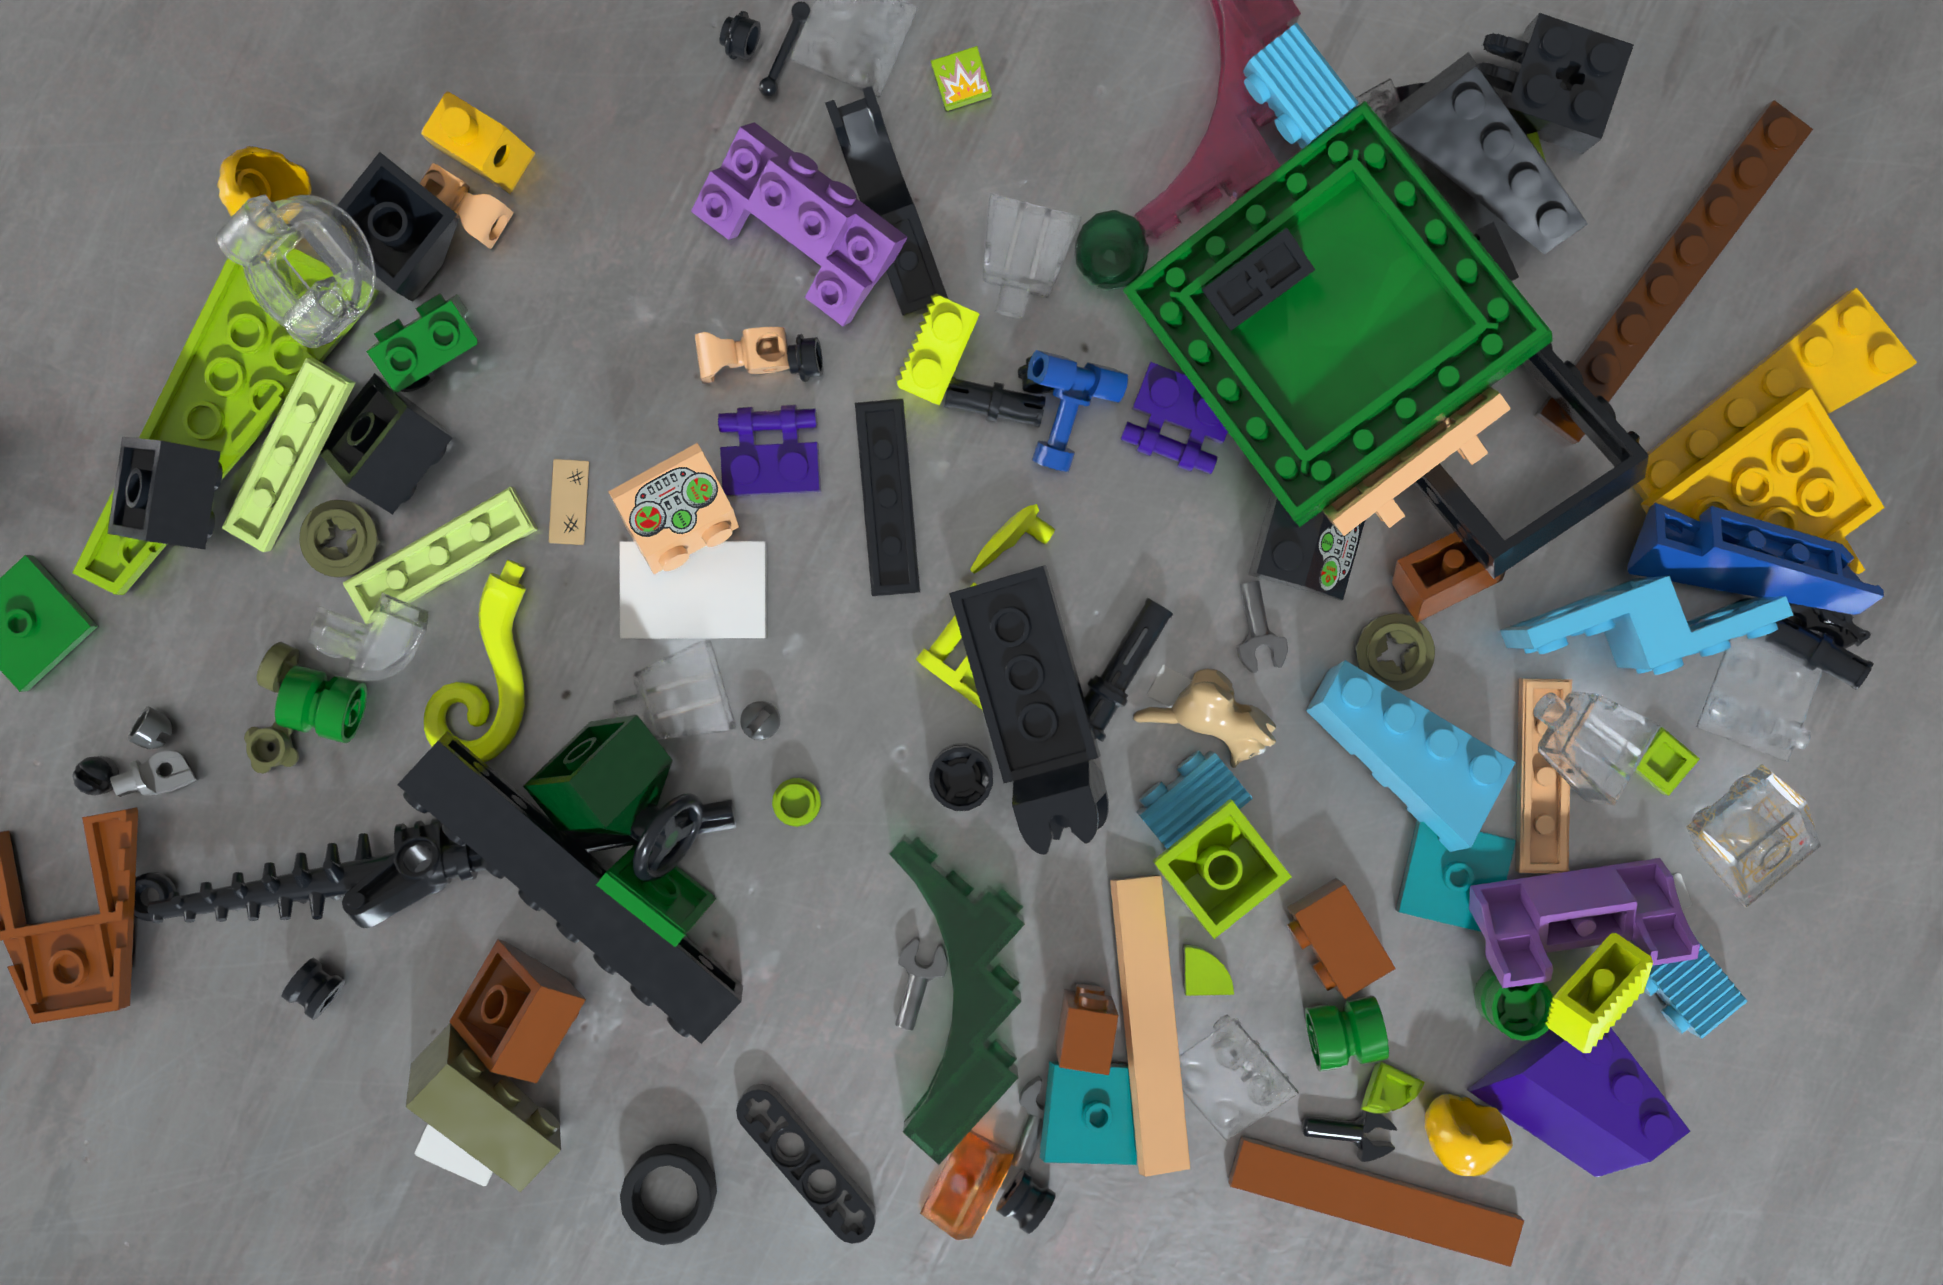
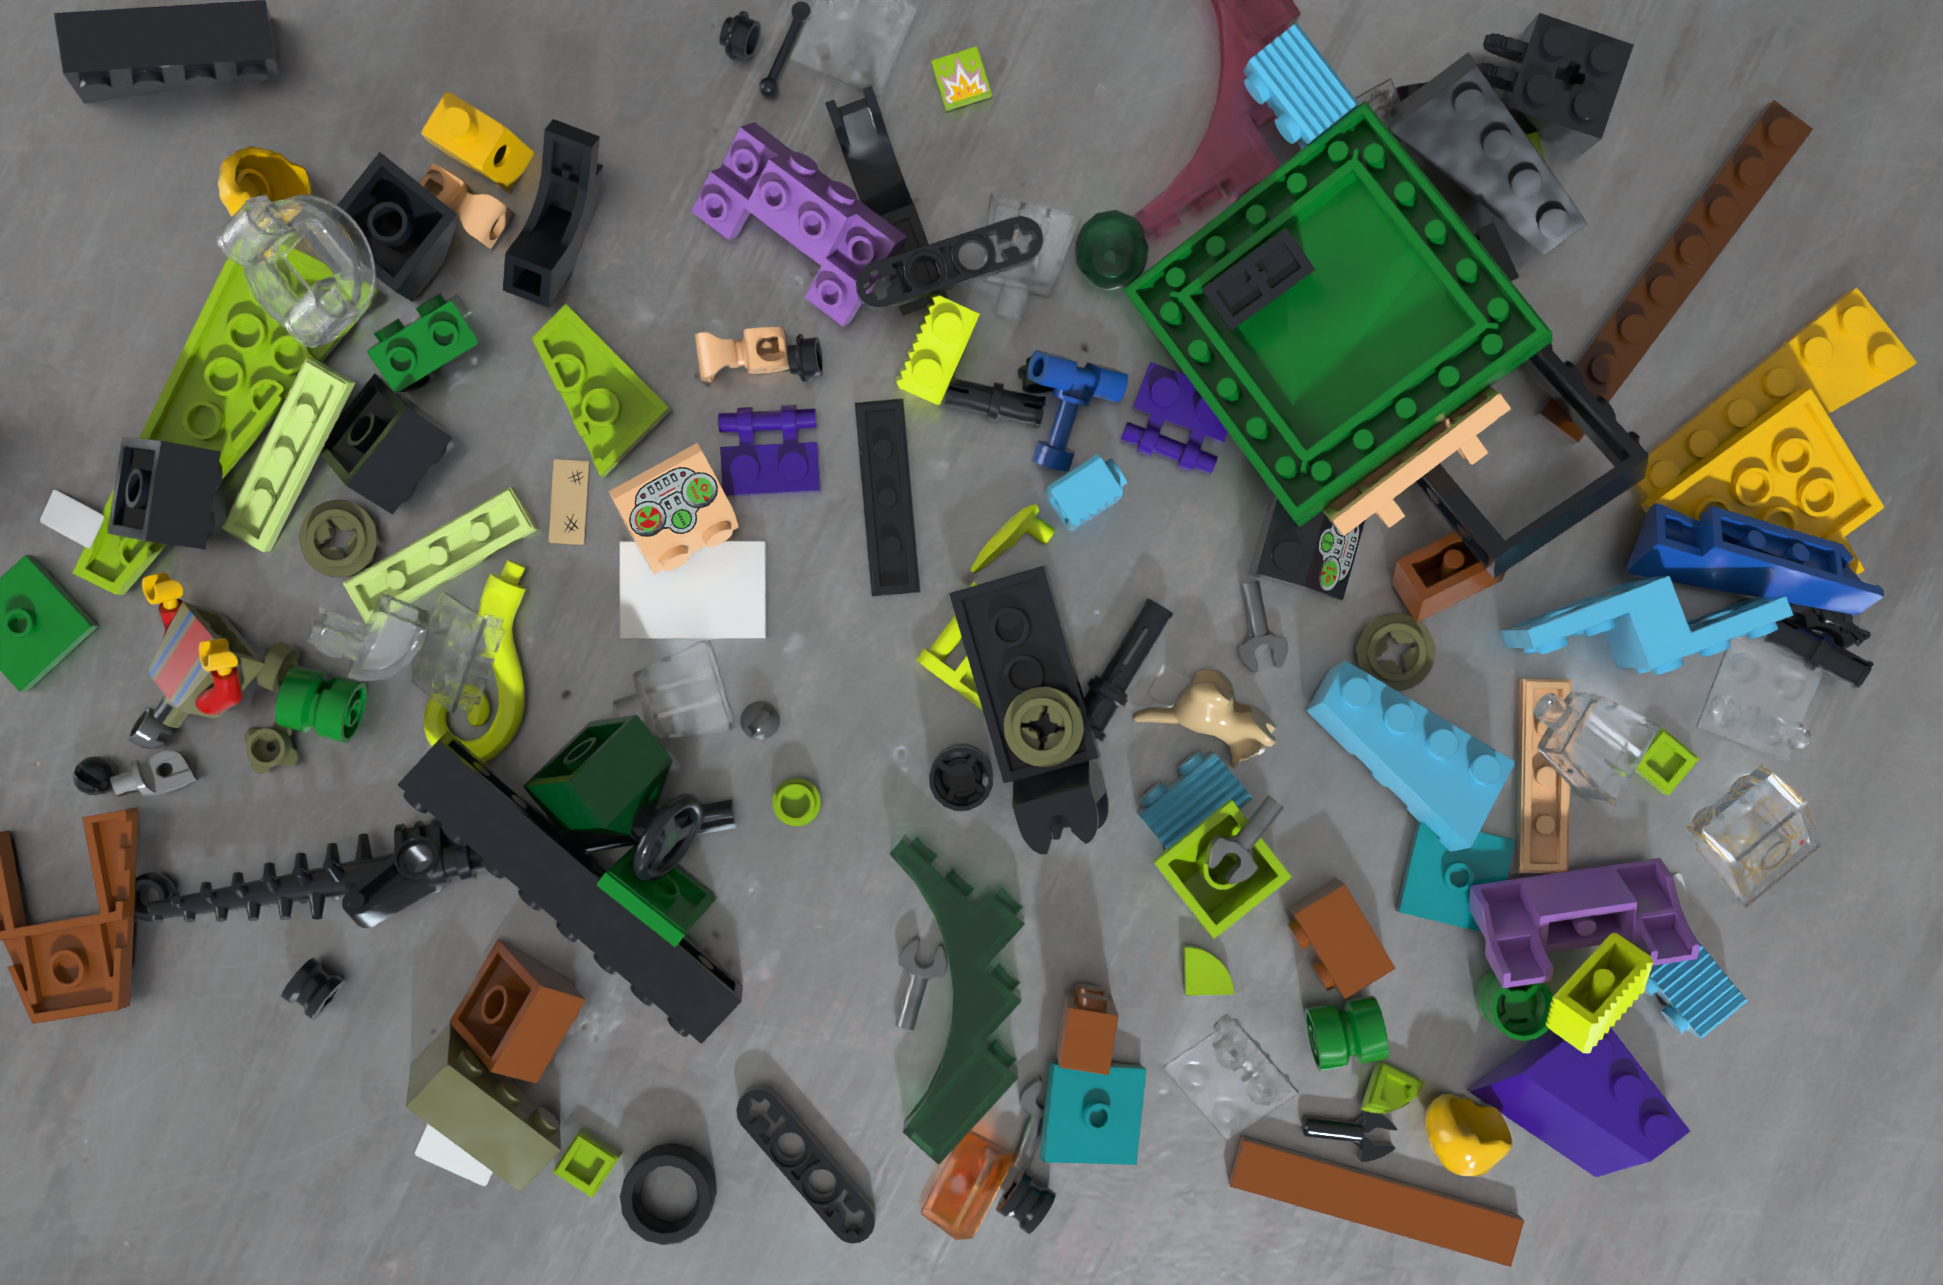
light nougat tile [1110,875,1190,1177] -> none
none -> white sticker [40,490,104,548]
none -> black wedge [54,0,280,103]
none -> torso [142,572,265,728]
none -> clear hinge [410,591,505,713]
none -> black arch [503,119,603,308]
none -> lime wing [531,304,672,478]
none -> lime tile [552,1127,622,1198]
none -> black beam [856,216,1043,312]
none -> olive gear [1004,686,1085,767]
none -> medium azure brick [1045,454,1127,531]
none -> flat silver bar [1205,795,1284,884]

